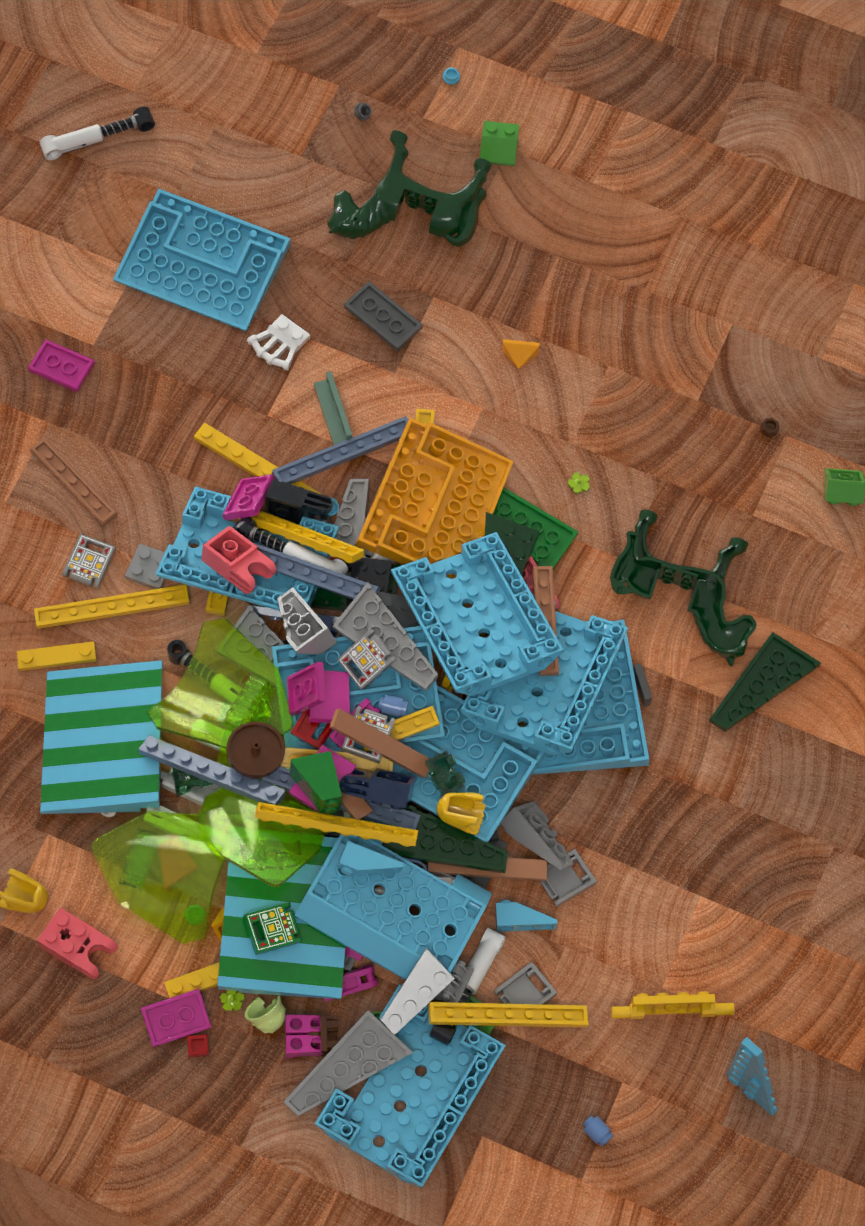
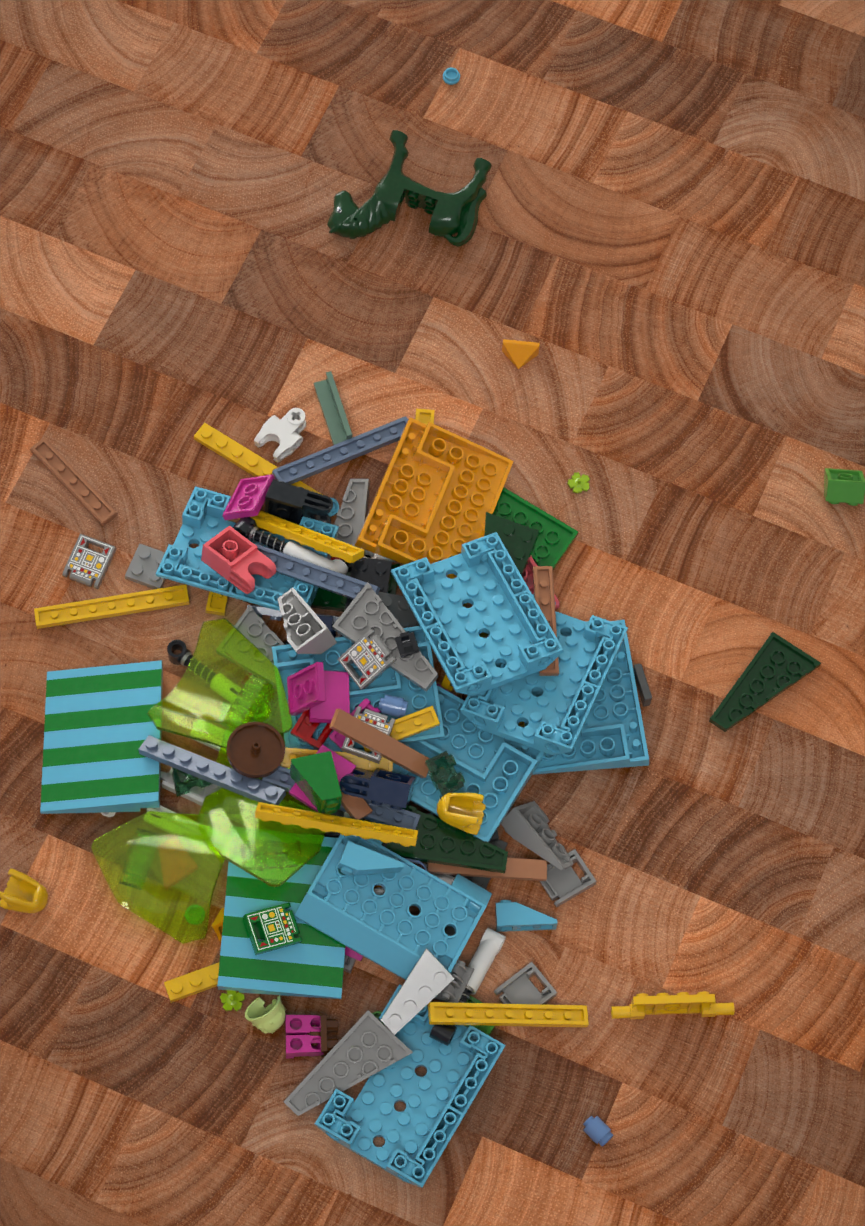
yellow plate [17,641,97,671] -> none
dark pink tile [28,339,95,393] -> none
coral brick [37,908,118,980] -> none
piece [40,107,155,160] -> none
medium azure slope [113,188,291,332] -> none
dark pink tile [141,989,212,1047] -> none
red tile [187,1034,209,1058] -> none
white plate [247,314,310,371] -> none
dark pink plate [324,964,378,1002] -> none
dark grey plate [344,281,422,352] -> none
flat silver plate [354,102,372,120] -> none
bright green slope [480,121,519,166] -> none
dark green animal [610,510,757,667] -> none
medium azure wing [726,1037,778,1116] -> none
reddish brown tile [761,418,779,437] -> none
none -> white piece [254,408,306,463]
none -> black tile [395,632,420,658]

